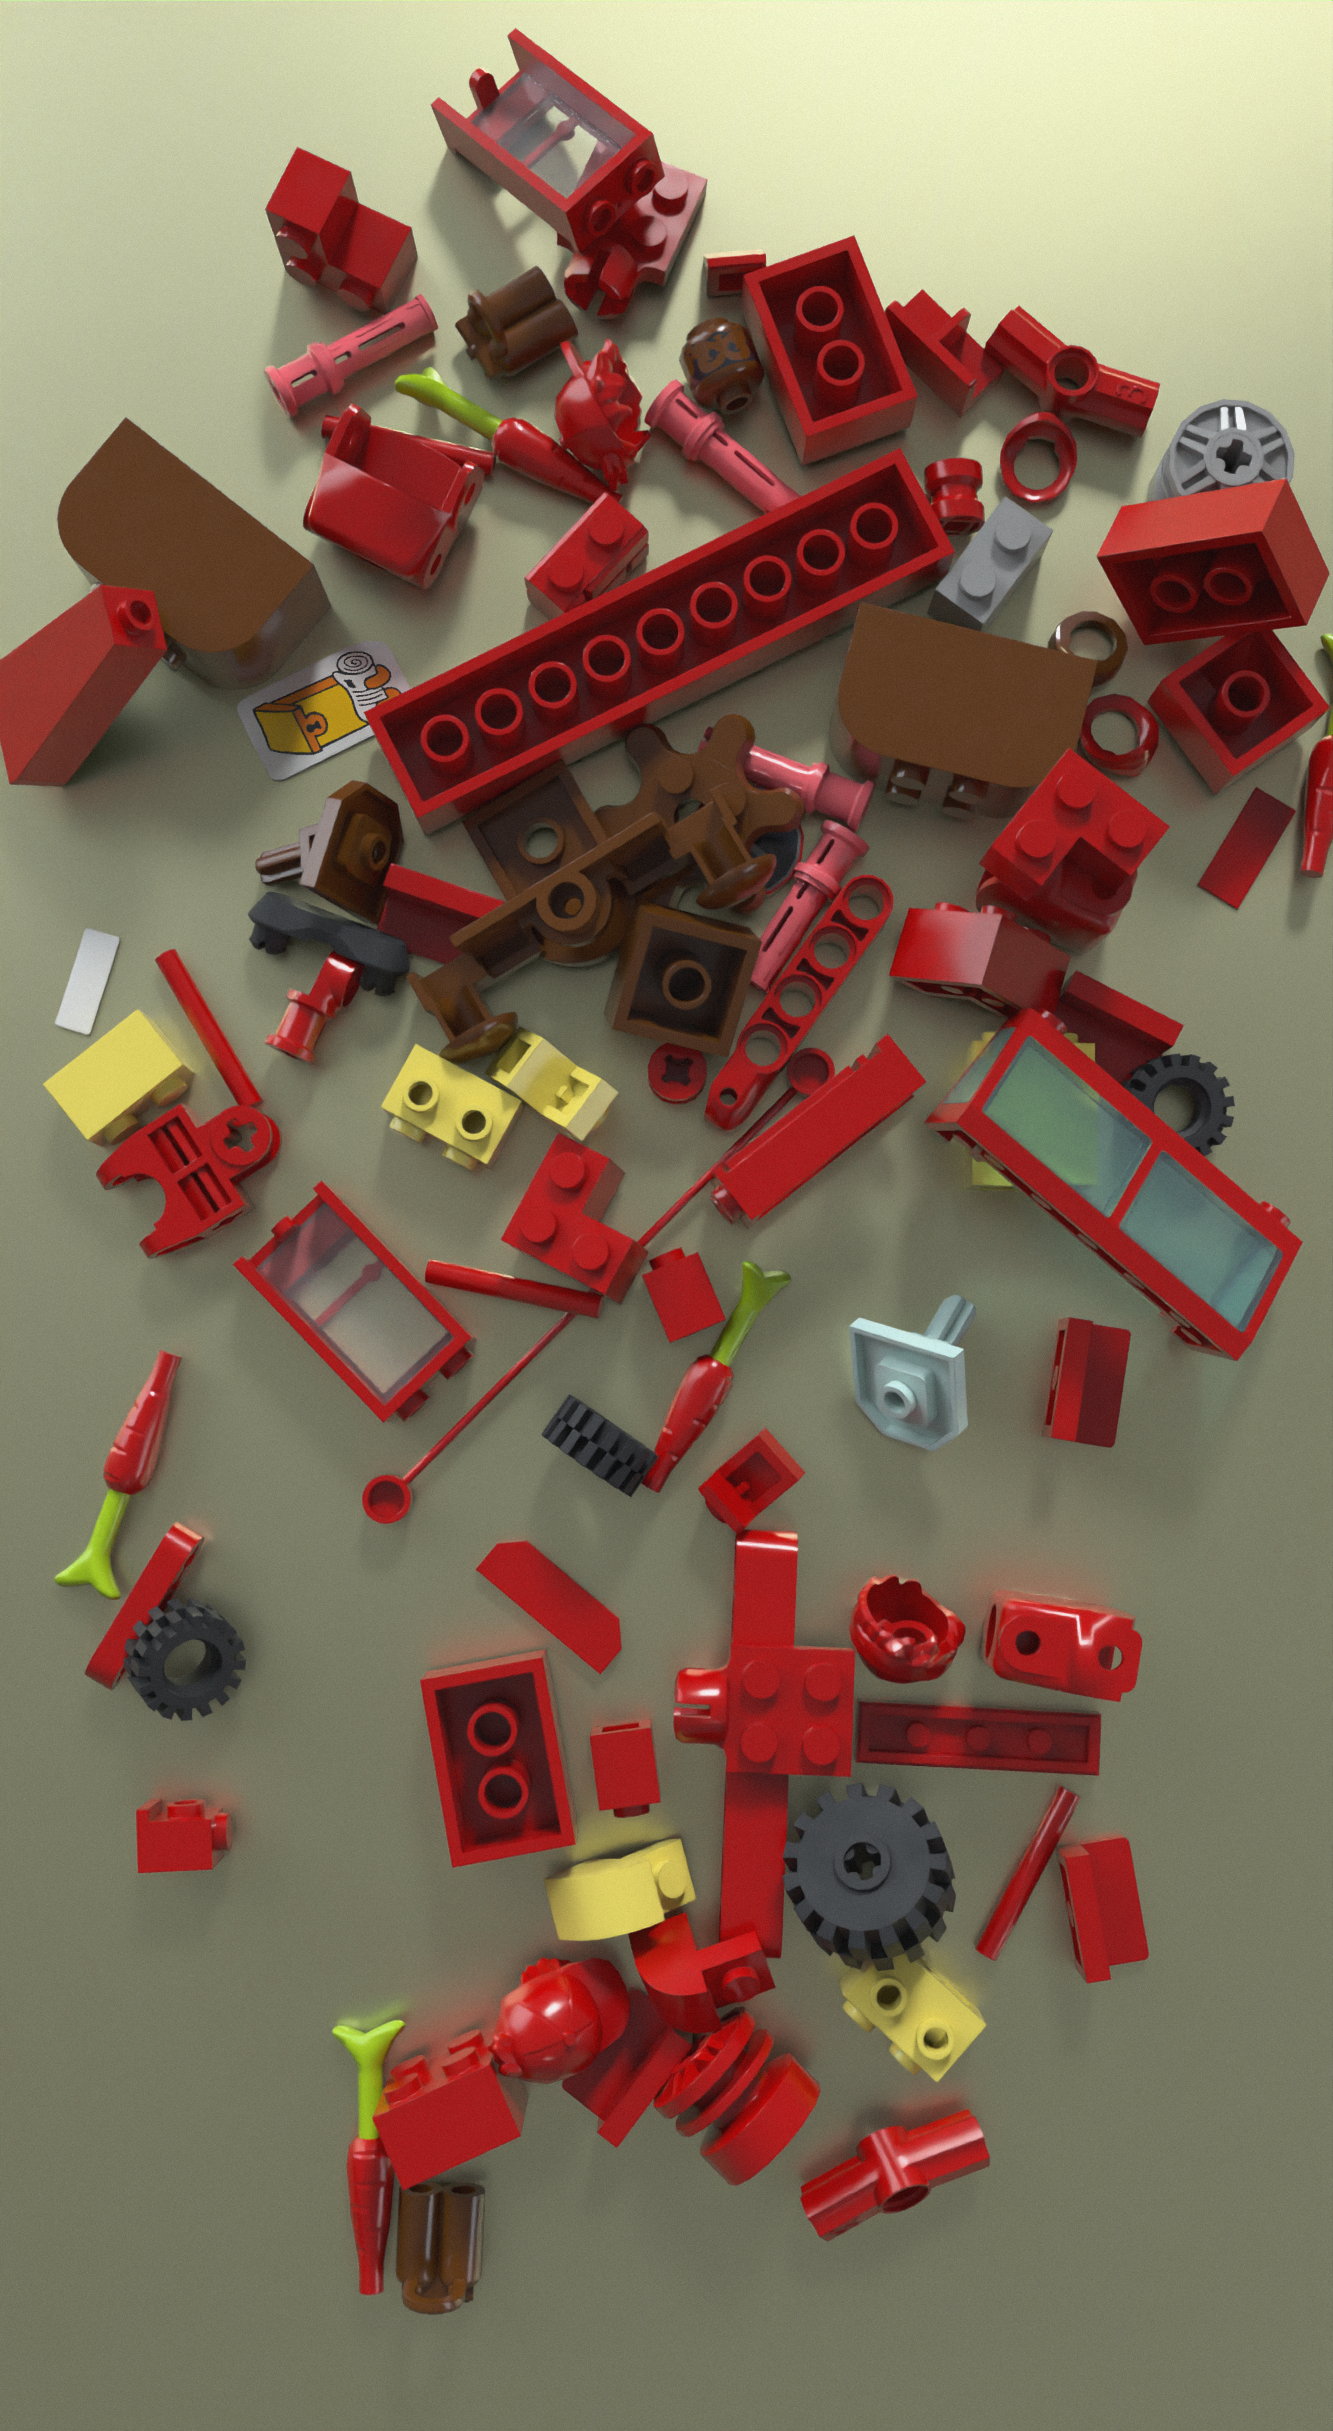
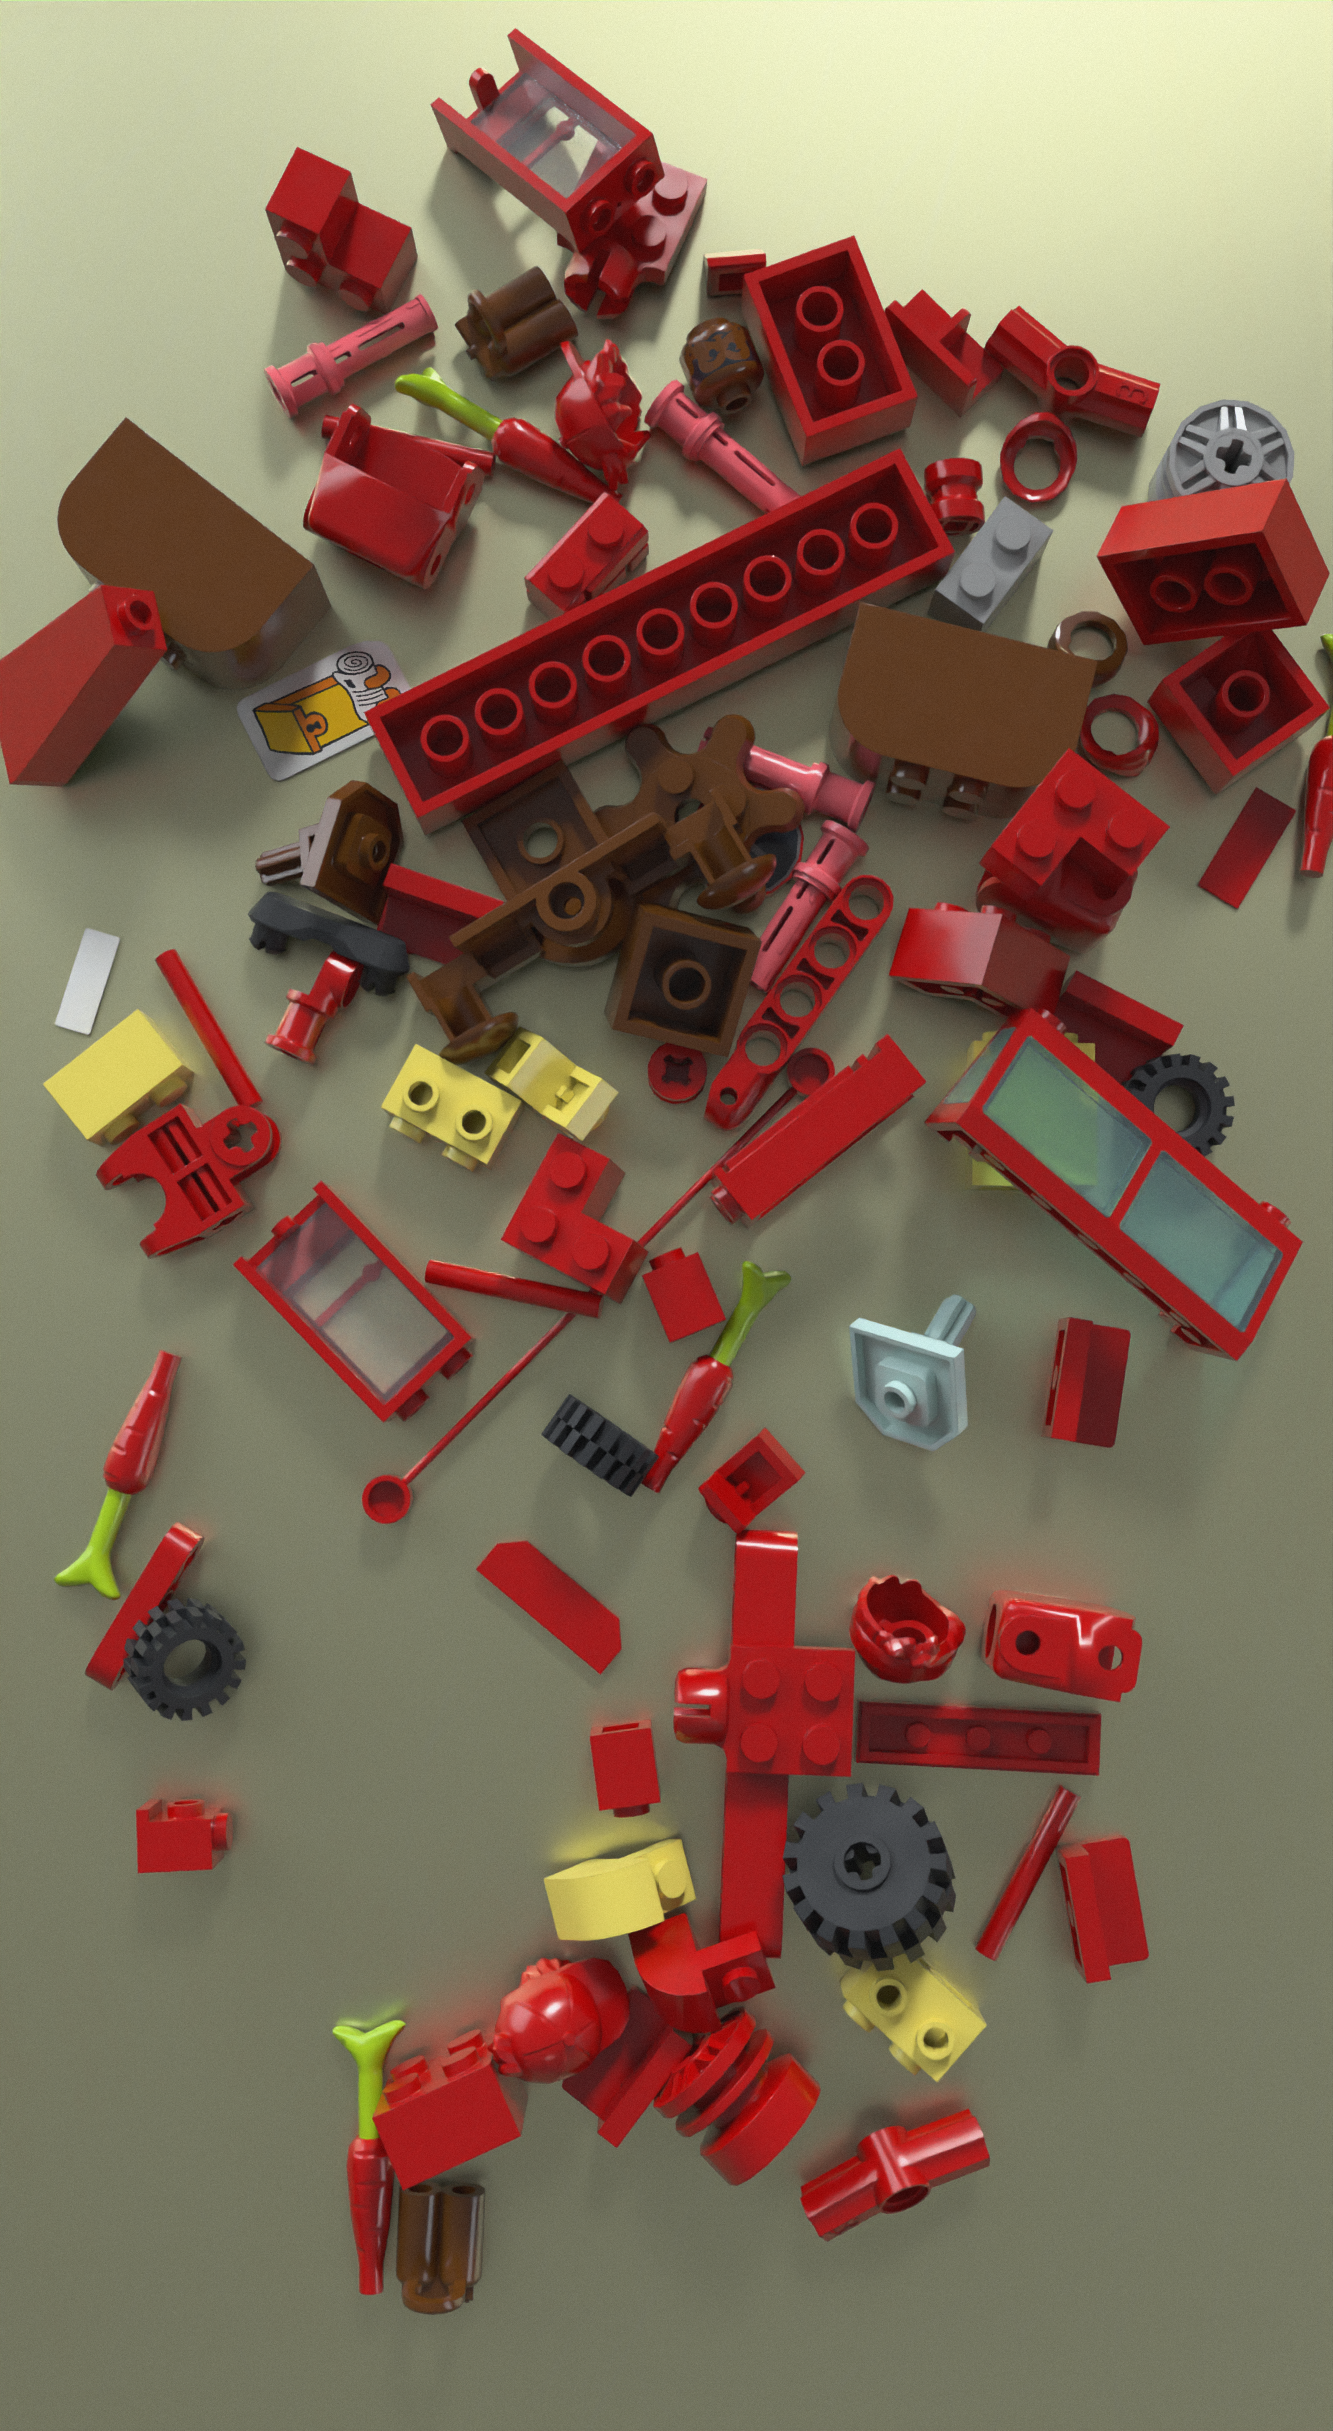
red brick [420,1649,579,1868] -> none

